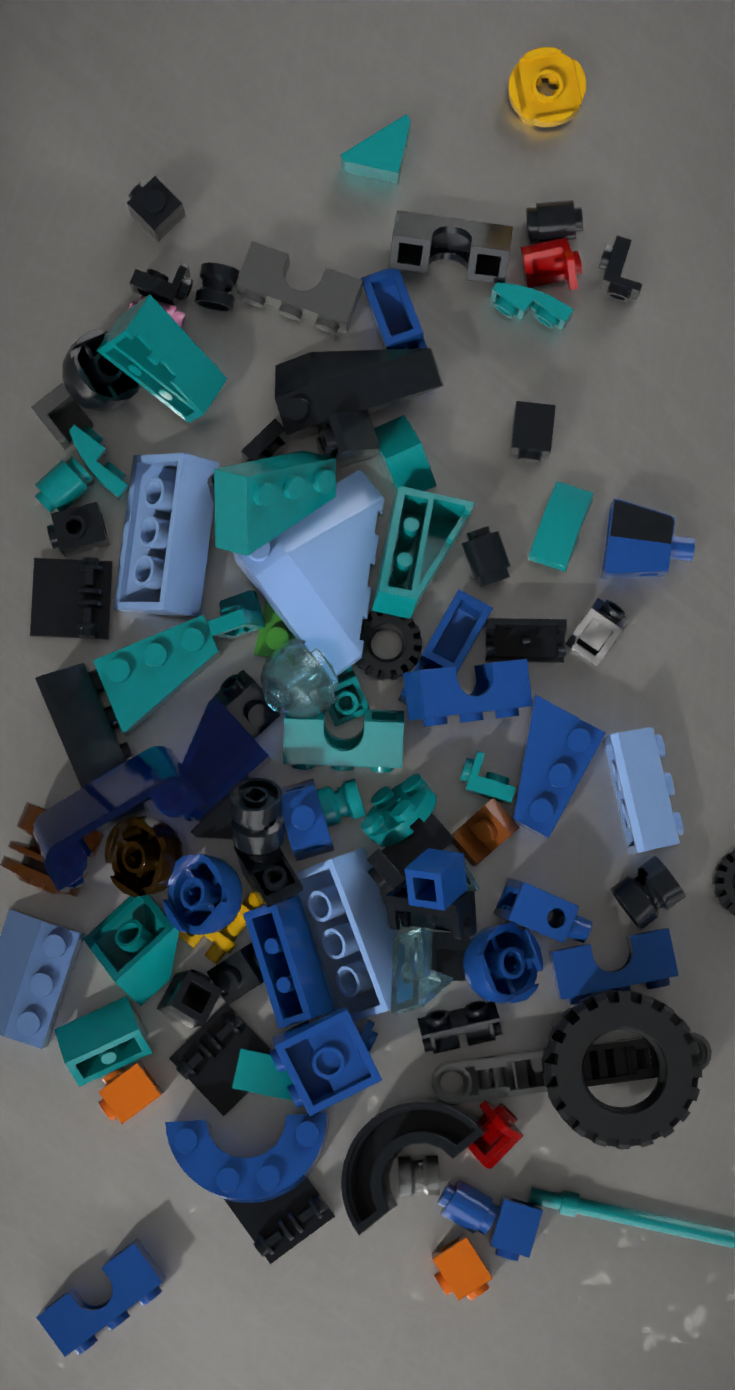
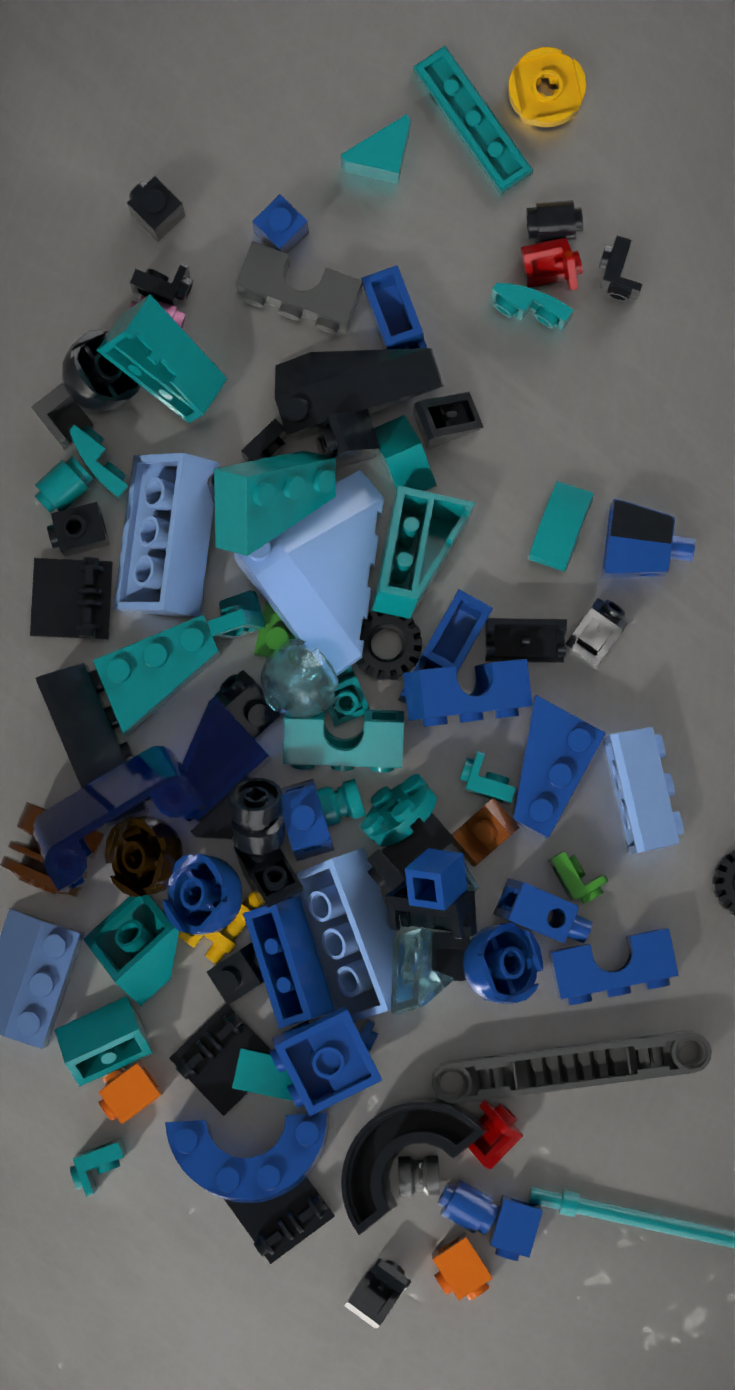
blue arch [36,1238,166,1357] -> none
black brick [157,969,222,1028] -> none
black wheel [194,262,240,312] -> none
black arch [389,210,513,283] -> none
black hinge [417,1001,503,1054] -> none
black brick [462,526,511,587] -> none
black brick [509,401,556,463] -> none
black tyre [542,990,702,1149] -> none
black wheel [610,856,686,930] -> none
none -> teal bracket [70,1138,127,1197]
none -> blue brick [252,194,309,254]
none -> black bracket [344,1258,411,1329]
none -> teal tile [413,46,533,195]
none -> black slope [413,392,483,450]
none -> bright green bracket [547,851,608,904]

